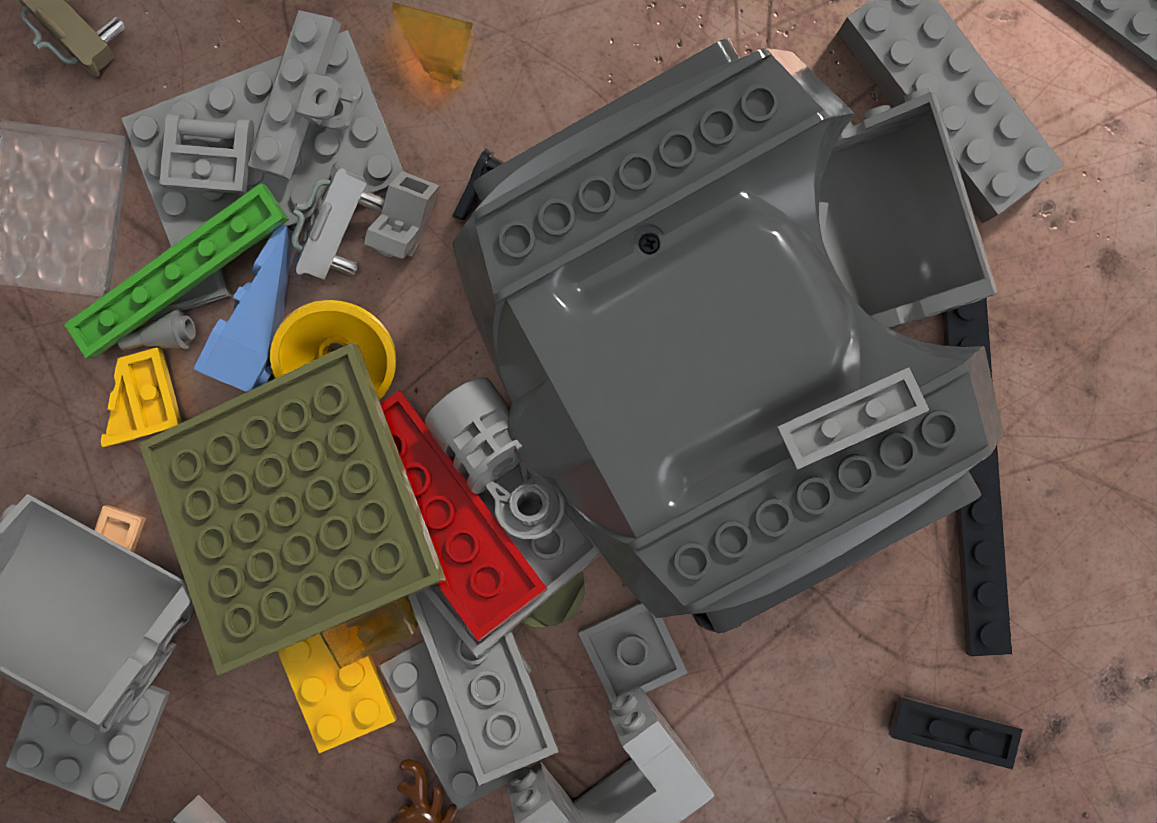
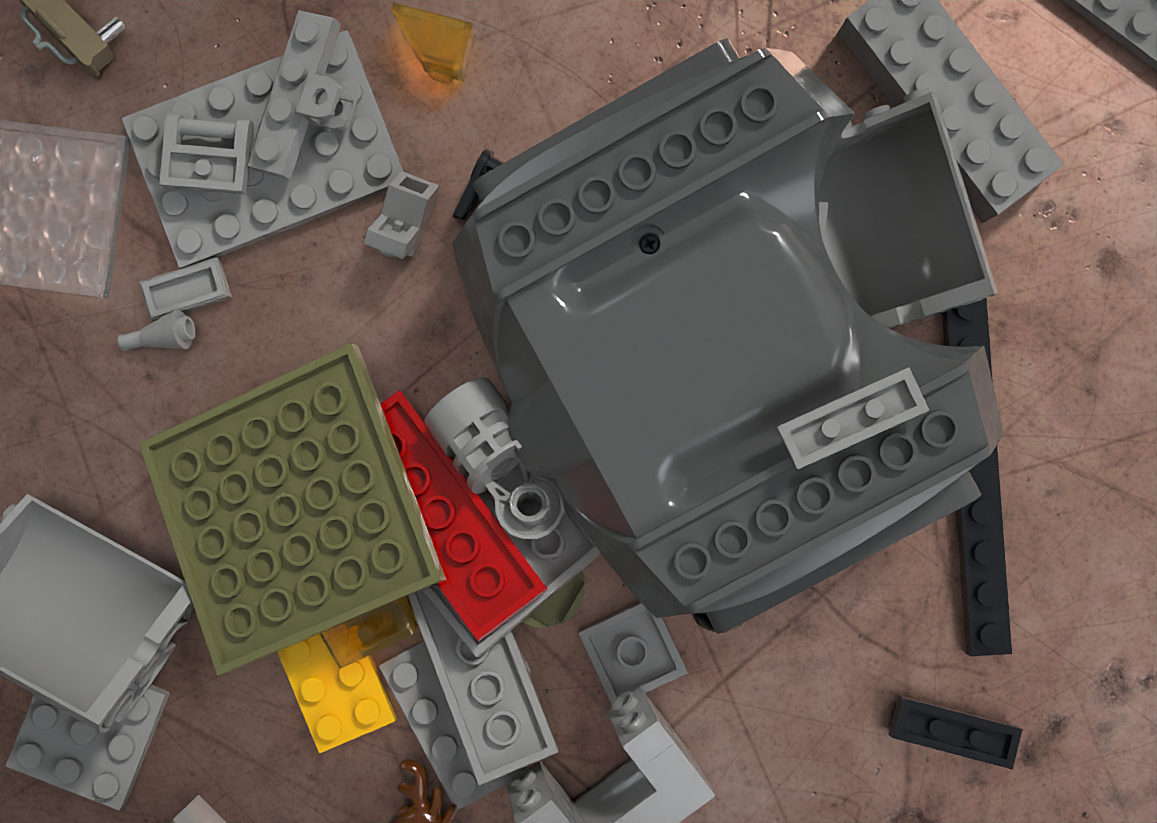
bright green plate [64,183,289,359] -> none
light nougat tile [94,505,146,552] -> none
yellow wing [101,347,182,447] -> none
medium blue wedge [193,225,293,392] -> none
yellow dish [270,300,396,400] -> none
light grey piece [291,162,385,280] -> none

